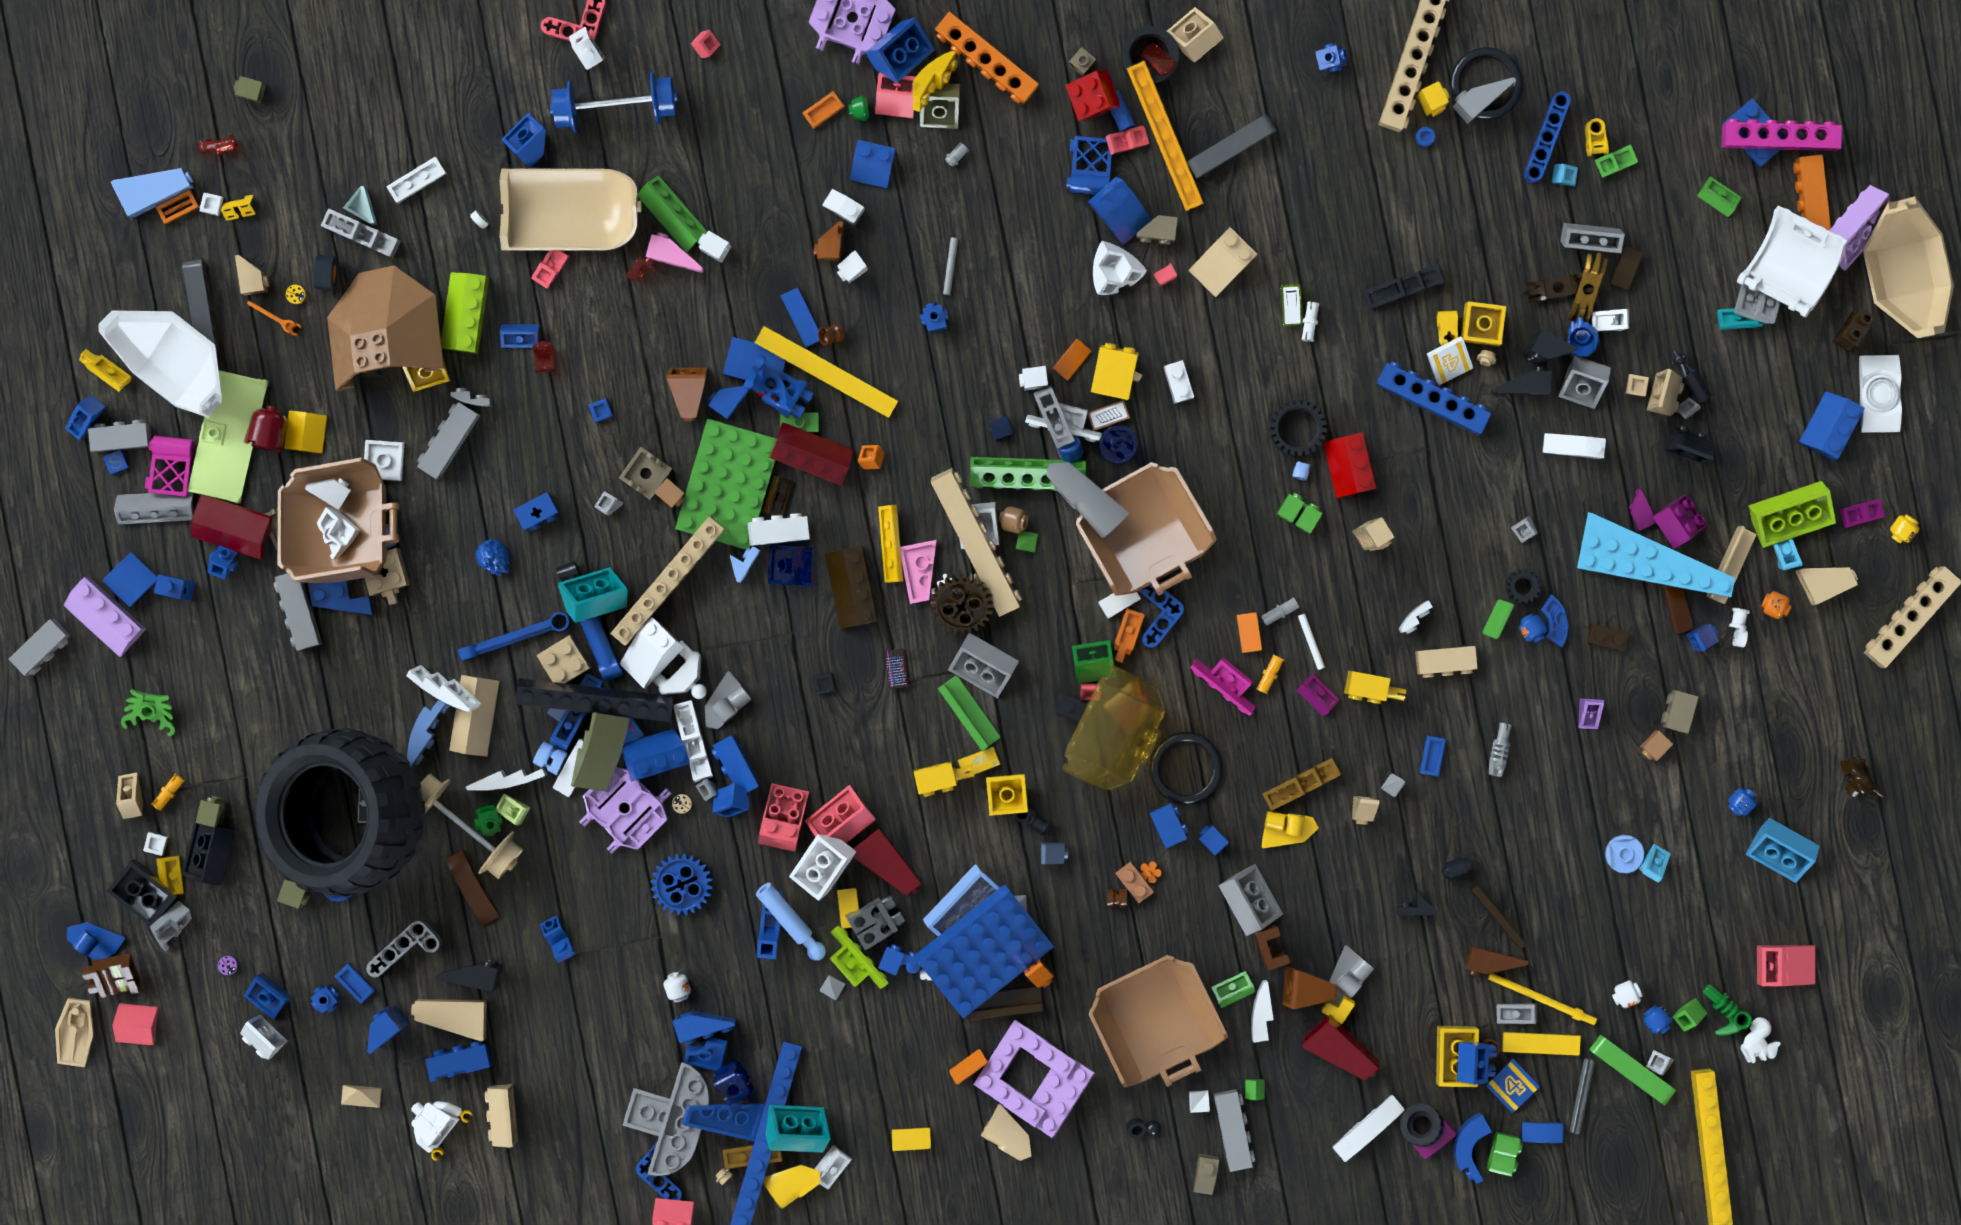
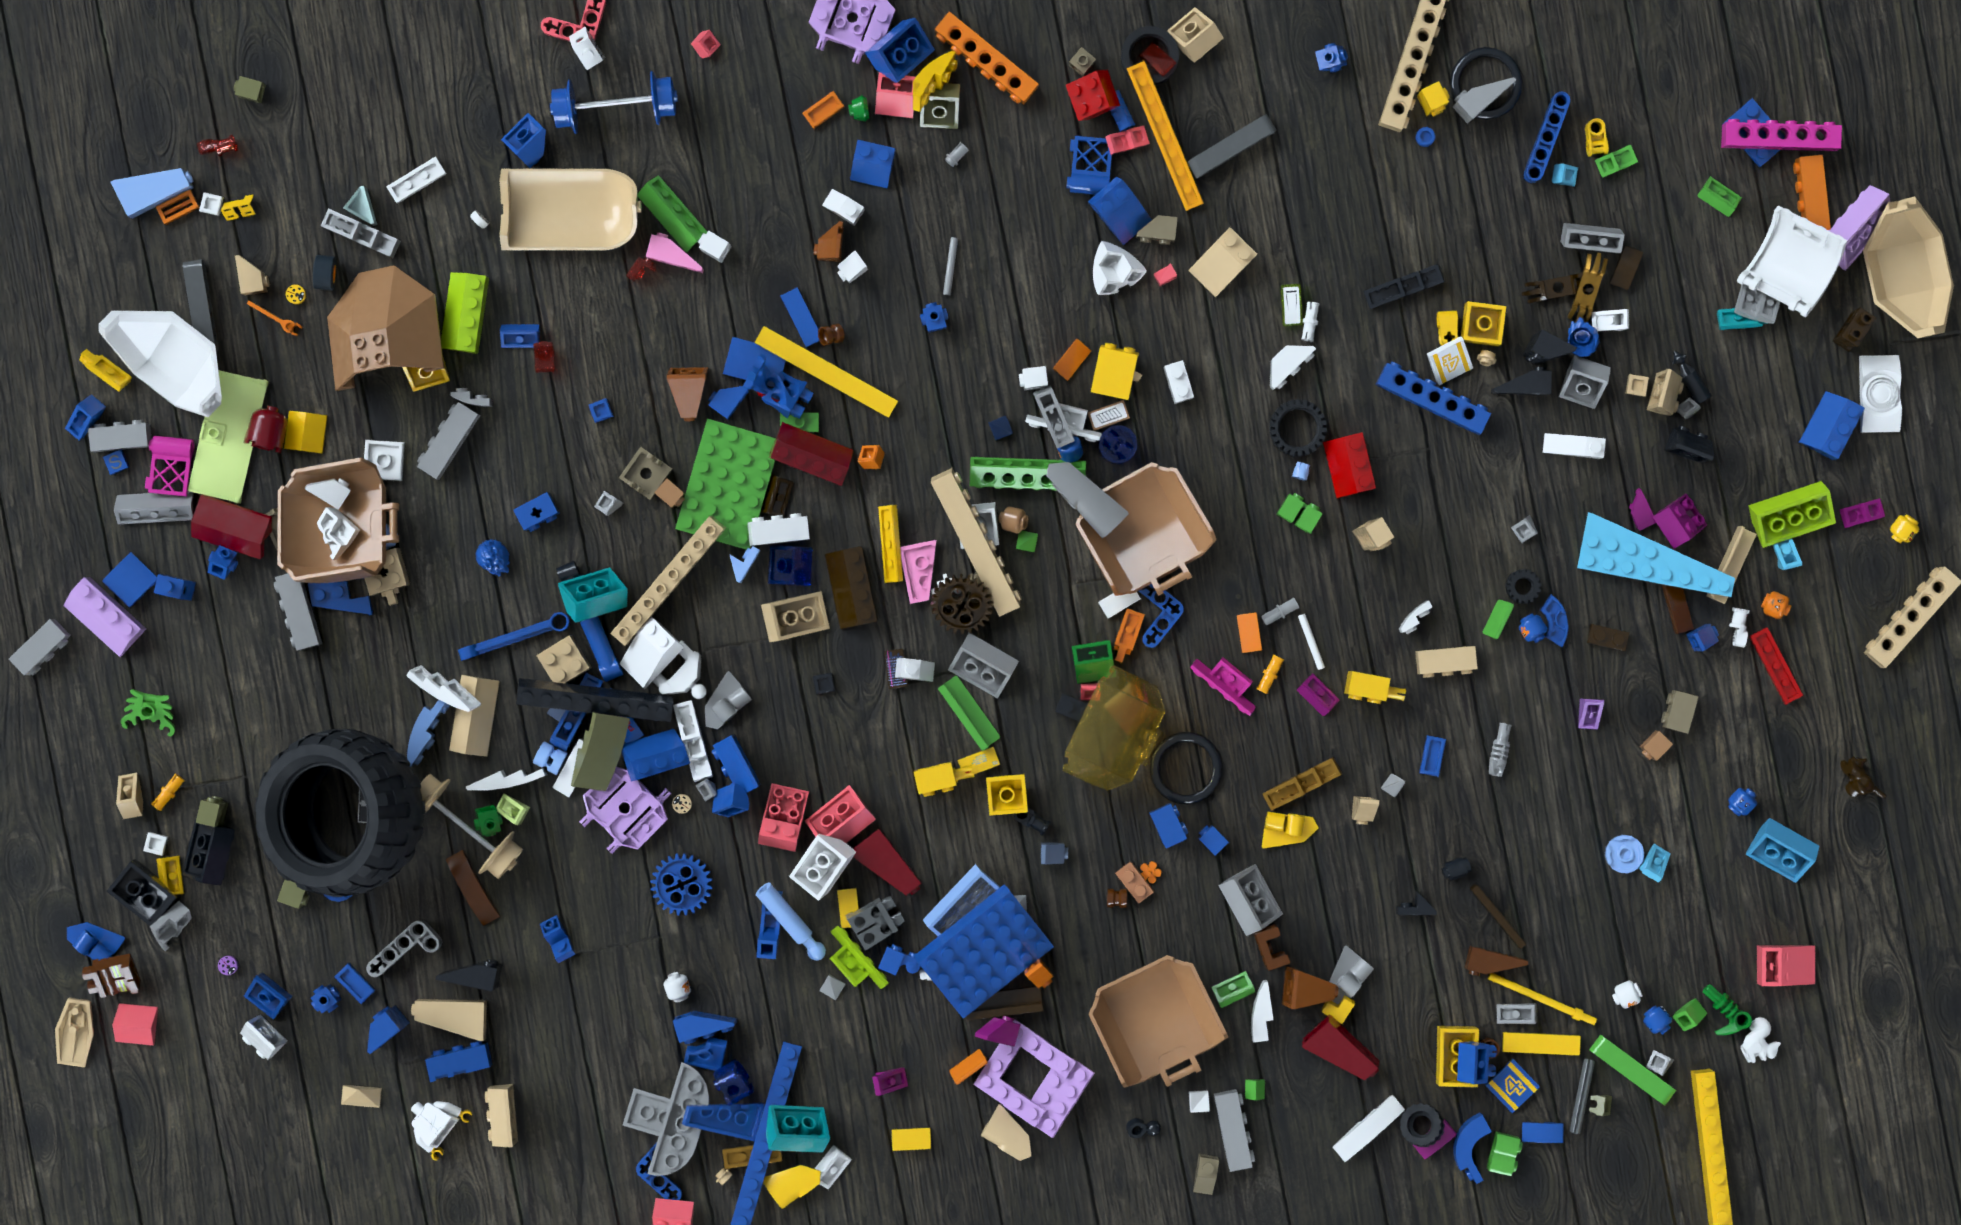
coral slope [531,250,570,288] -> none
tan slope [1795,567,1858,605] -> none
none -> tan slope [761,591,830,642]
none -> magenta slope [872,1067,908,1096]
none -> white slope [895,658,935,682]
none -> magenta slope [975,1016,1021,1047]
none -> white slope [1270,346,1316,390]
none -> tile [1589,1095,1612,1116]
none -> red plate [1749,627,1803,704]

